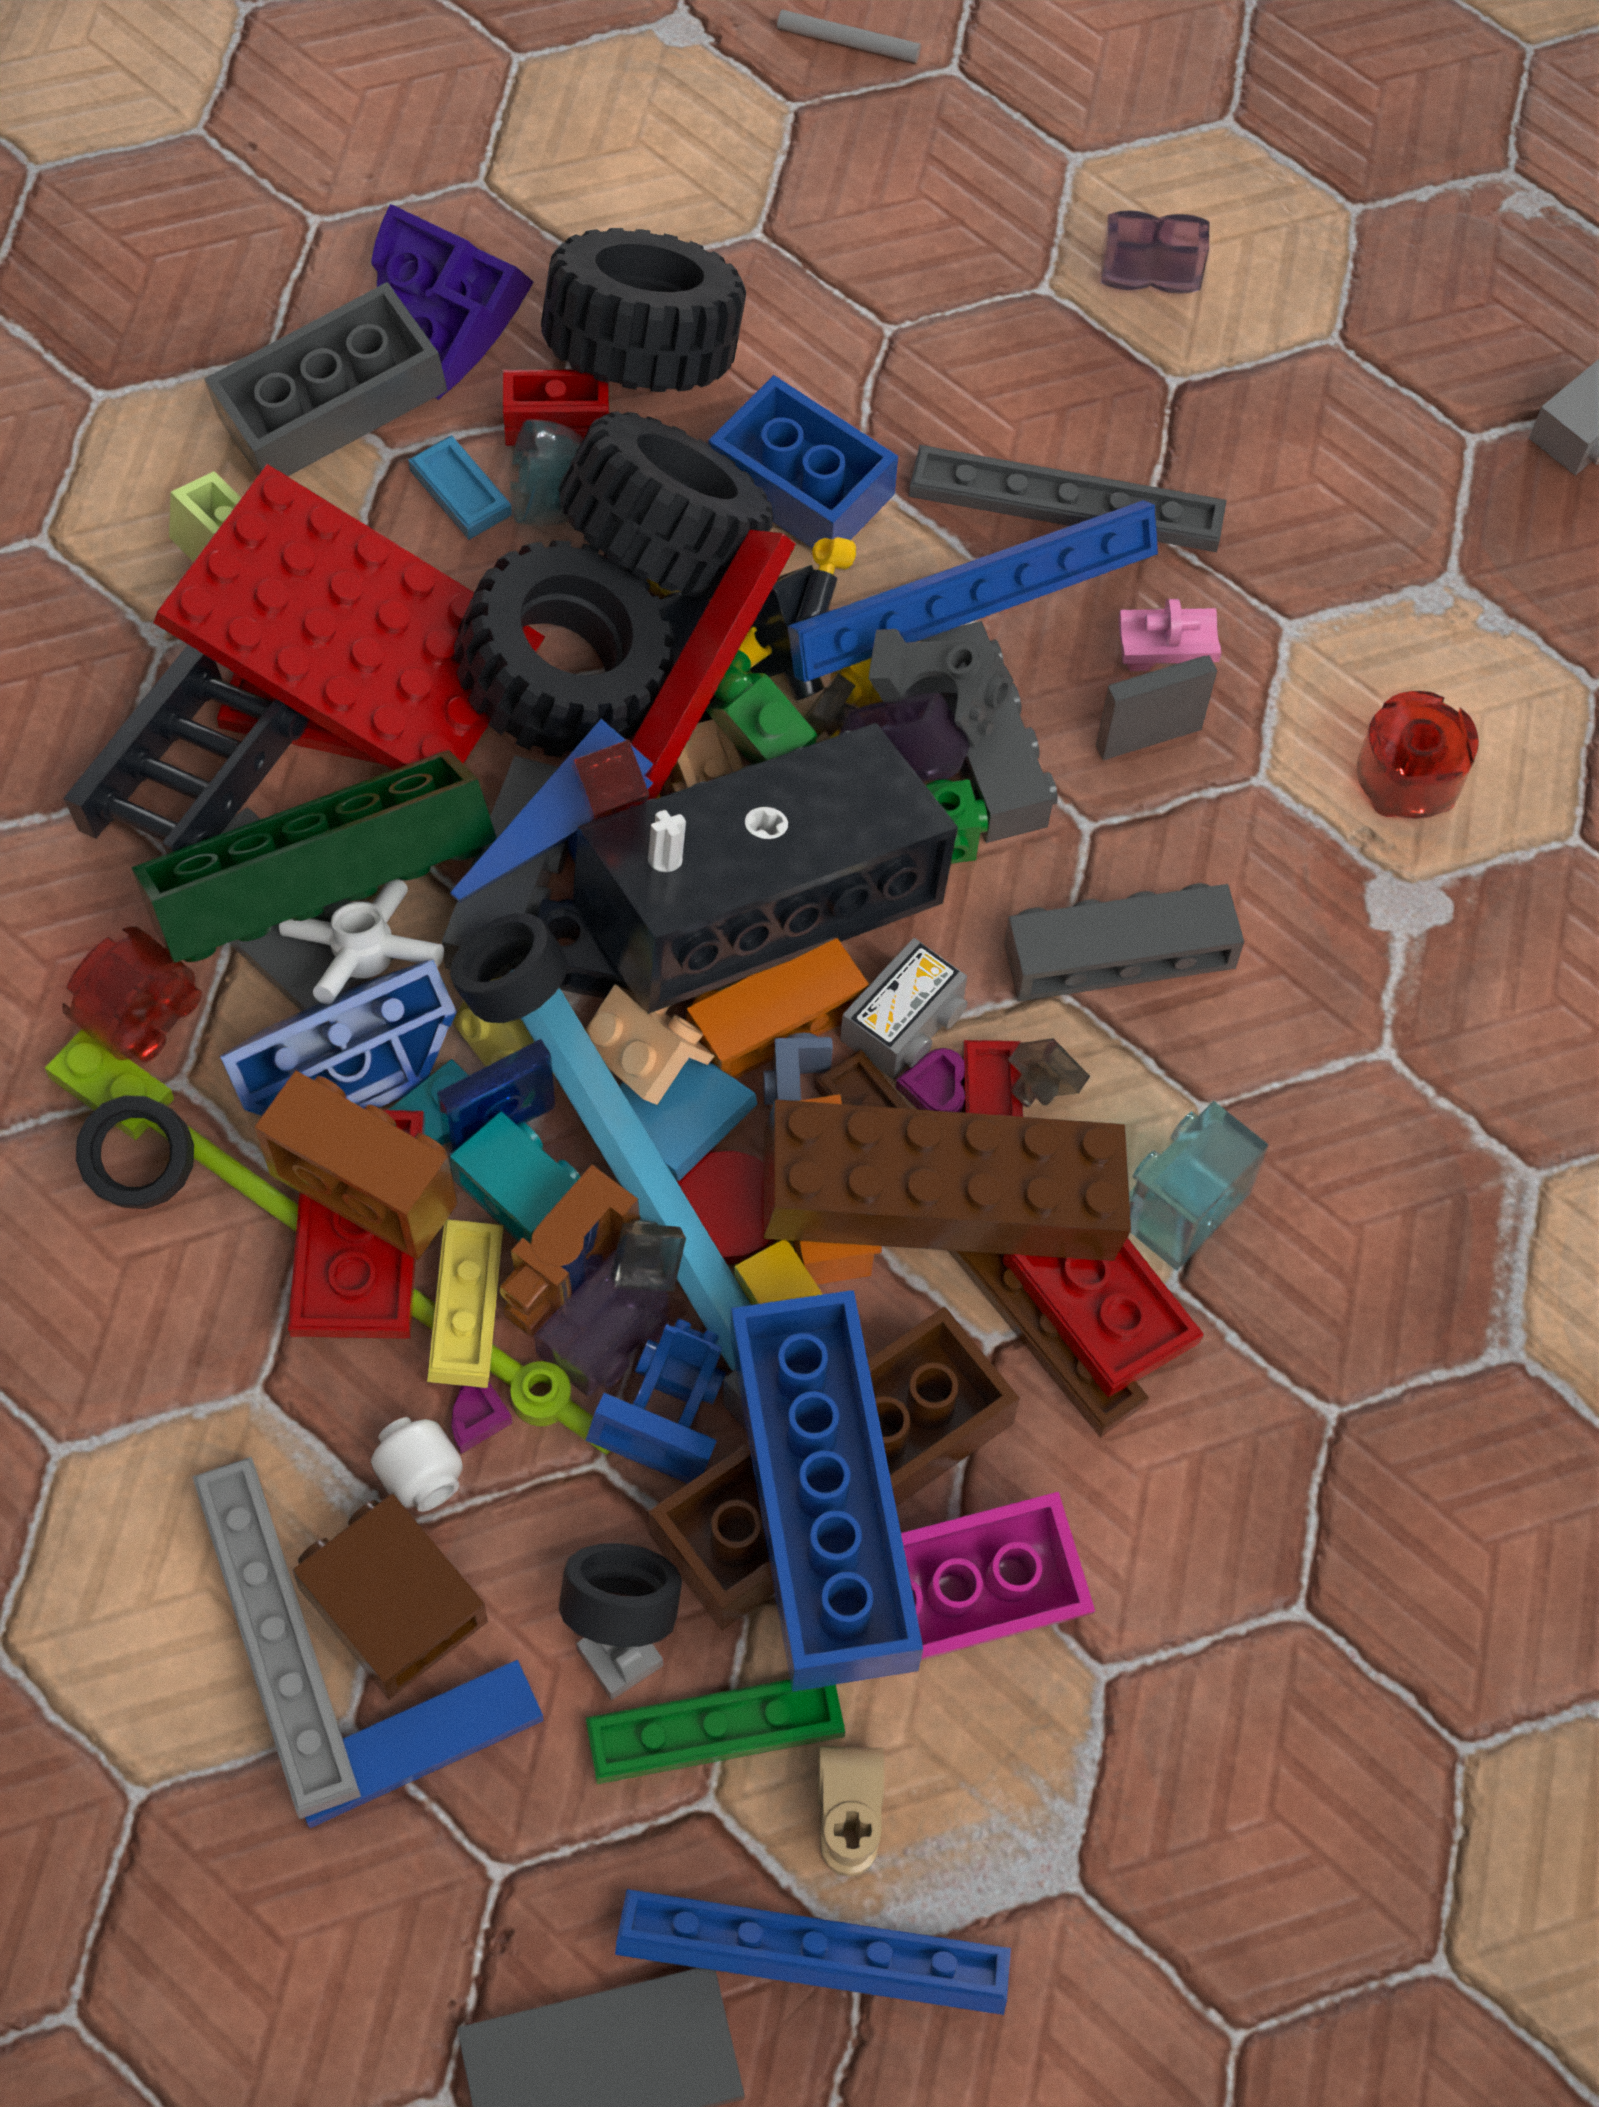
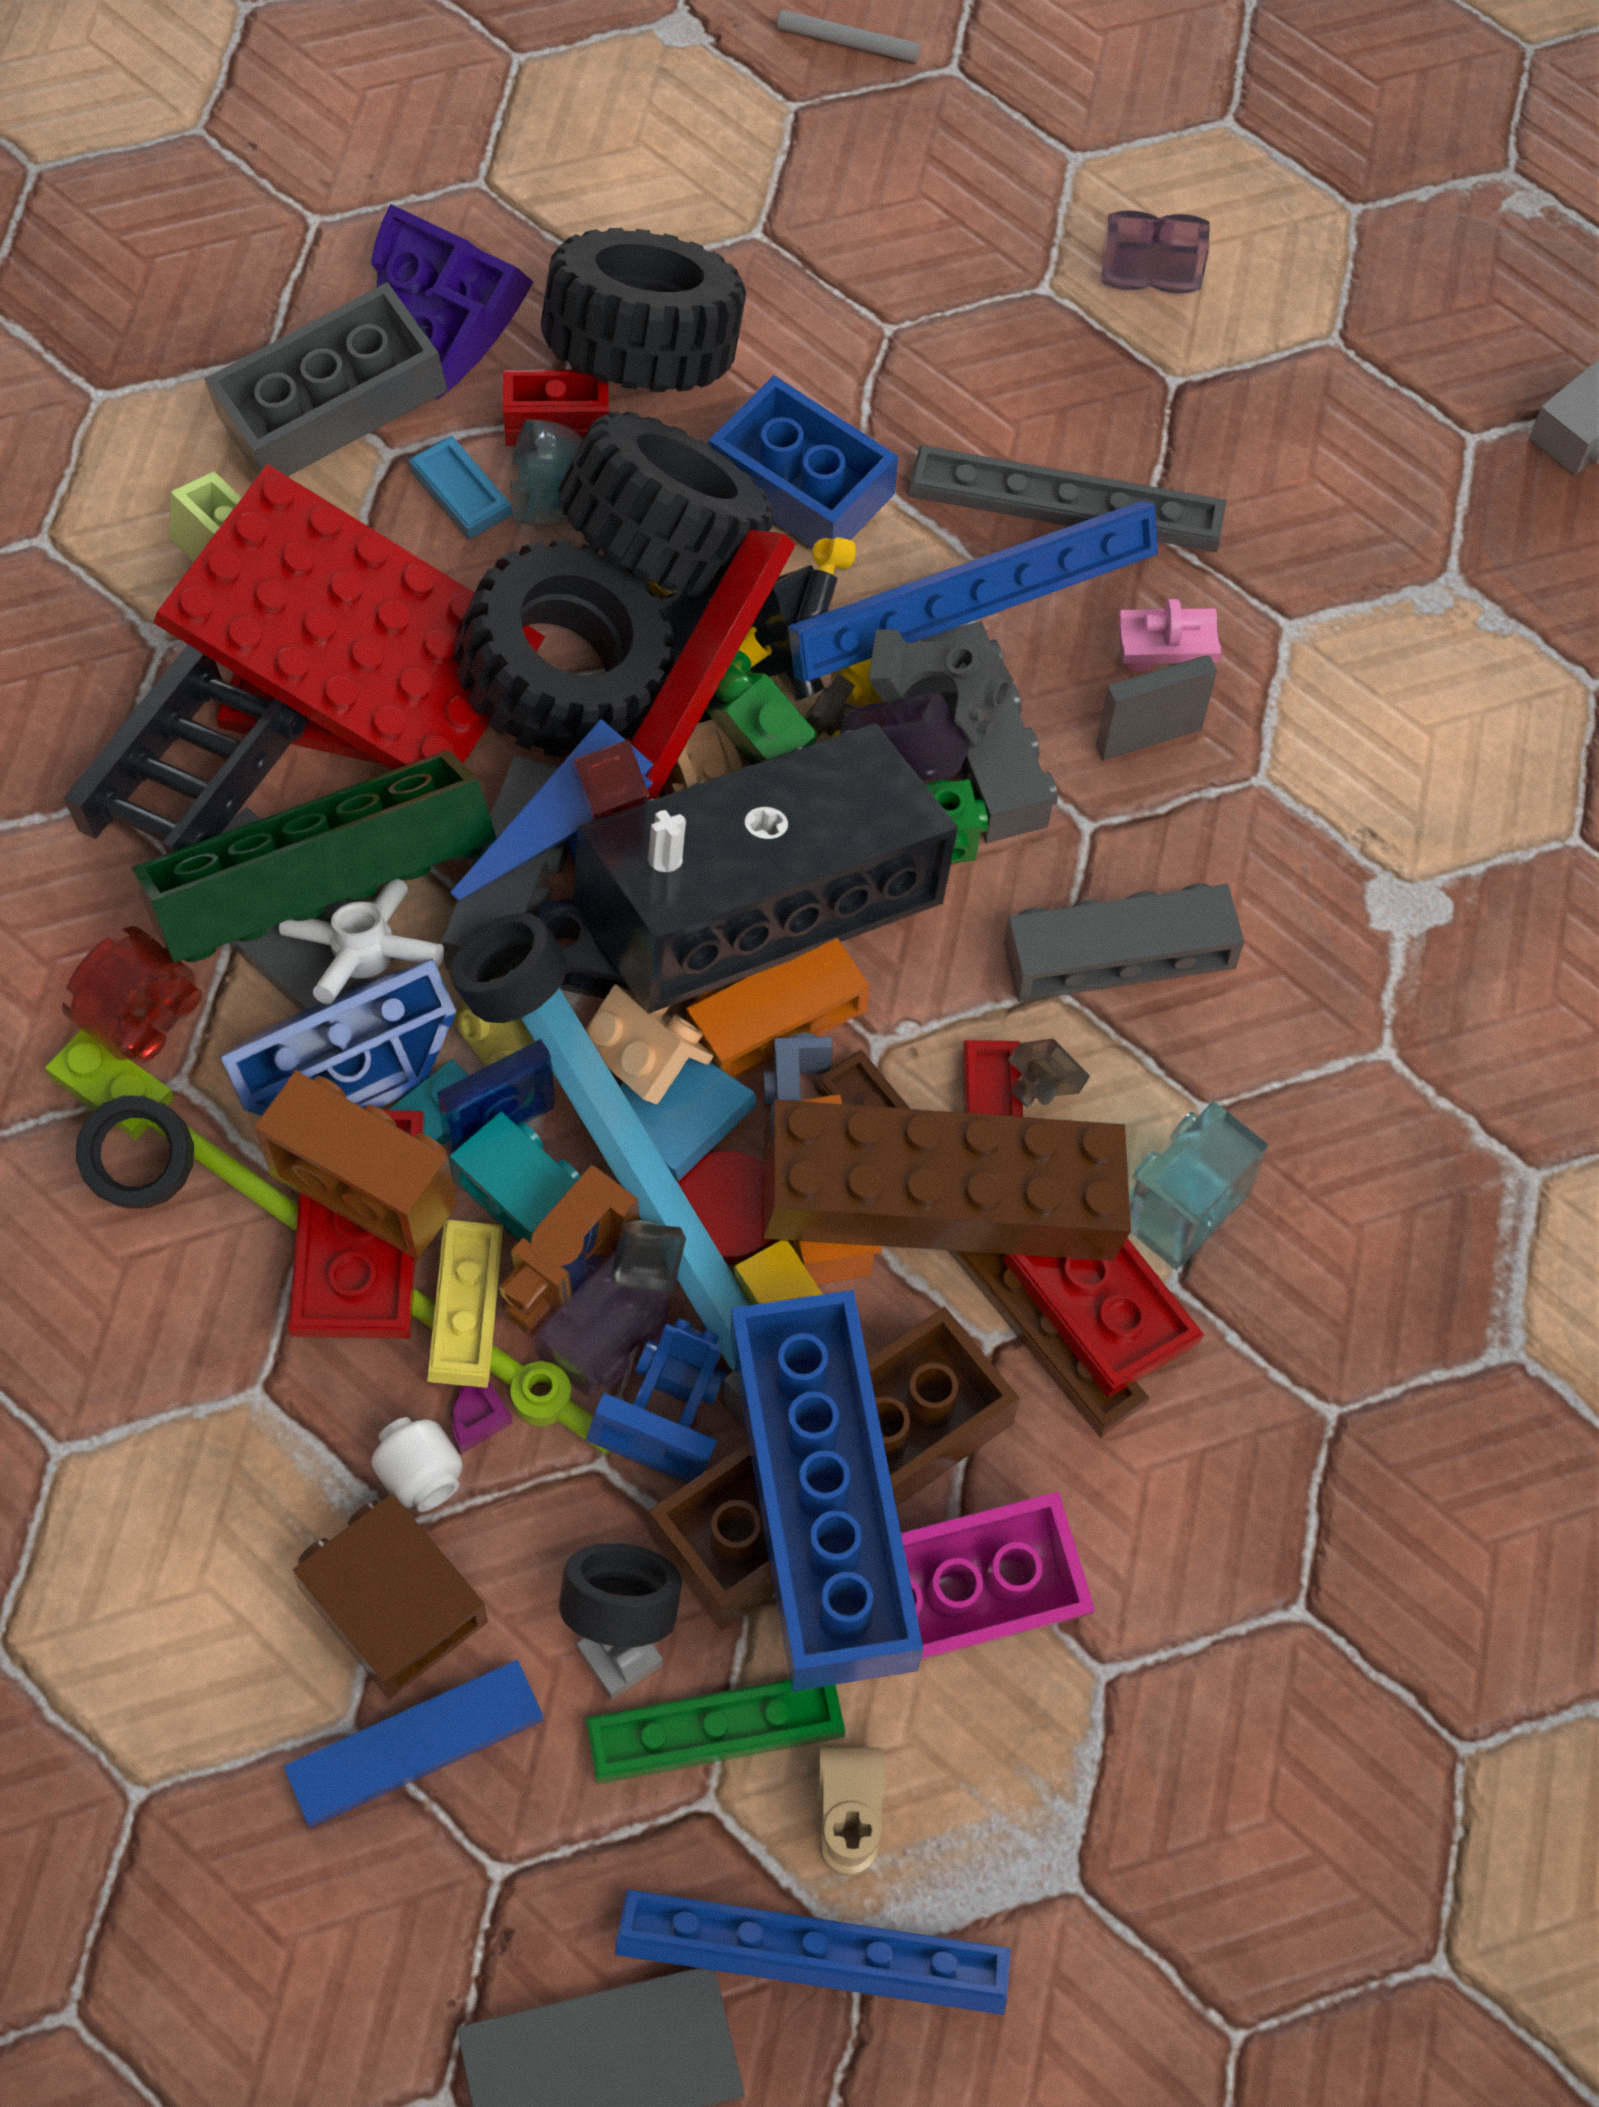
light grey tile [193,1457,361,1819] -> none
brick [840,938,968,1080] -> none
magenta tile [895,1048,965,1113] -> none
clear red brick [1357,691,1479,819] -> none

